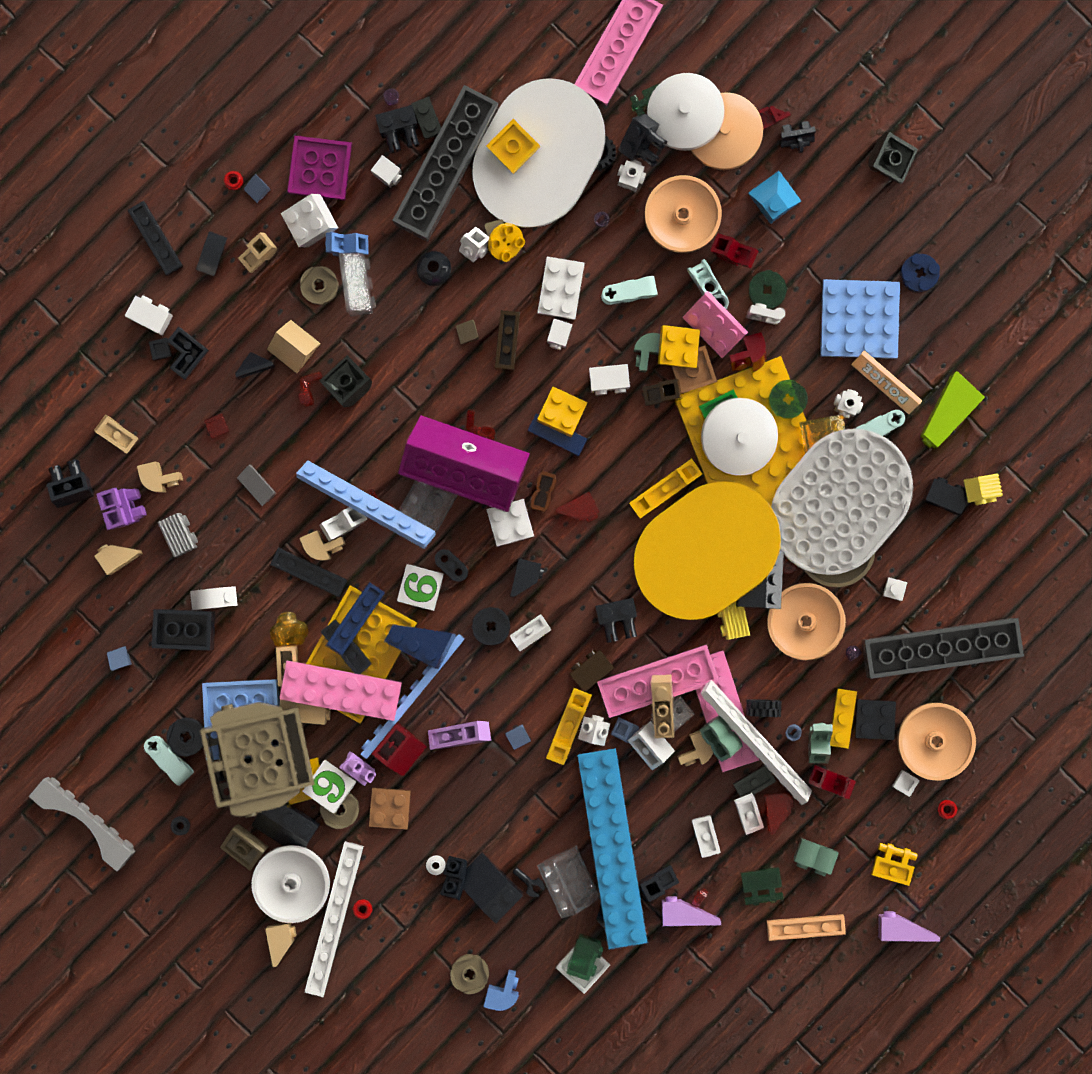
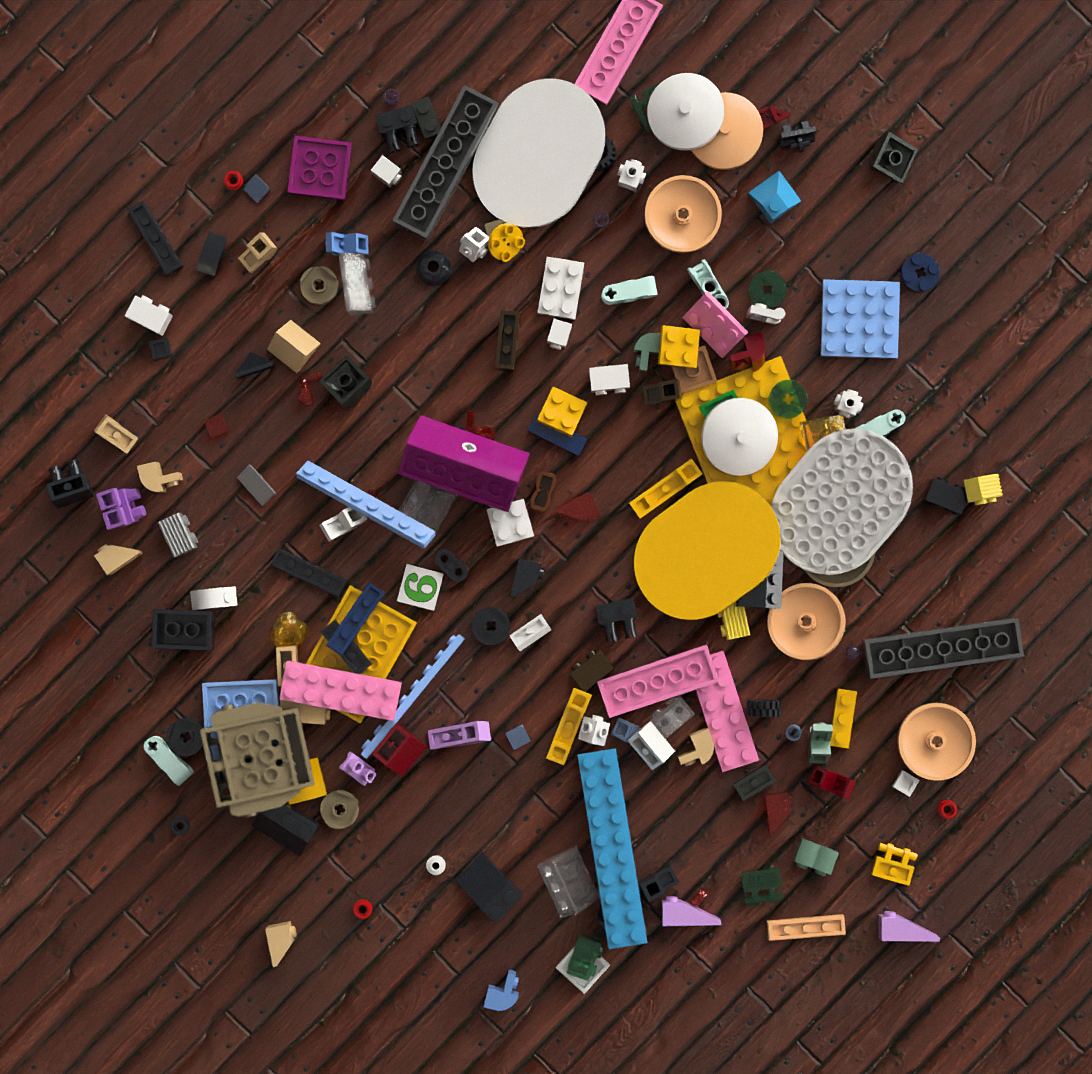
light grey arch [29,777,136,871] -> none
sand blue slope [107,646,132,671] -> none
black brick [167,326,209,380] -> none
dark tan slope [220,824,269,871] -> none
white dish [252,845,330,923] -> none
white brick [281,194,338,247] -> none
tan brick [300,530,346,560] -> none
tile [302,760,356,814] -> none
white plate [305,841,364,997] -> none
medium nougat plate [369,787,411,830] -> none
dark blue wedge [384,624,456,669] -> none
black slope [440,856,467,901] -> none
dark tan plate [450,954,489,994] -> none
dark tan slope [456,319,479,344] -> none
yellow plate [486,119,541,174] -> none
black bar [512,867,544,897] -> none
black brick [618,114,667,167] -> none
tan slope [651,675,674,738] -> none
white plate [692,815,721,858] -> none
sand green brick [700,715,742,762] -> none
white plate [701,680,812,805] -> none
dark red brick [710,233,759,269] -> none
white plate [734,793,764,835] -> none
light nougat tile [851,351,922,414] -> none
black plate [855,699,896,740] -> none
white plate [883,577,907,601] -> none
lime slope [920,371,985,449] -> none

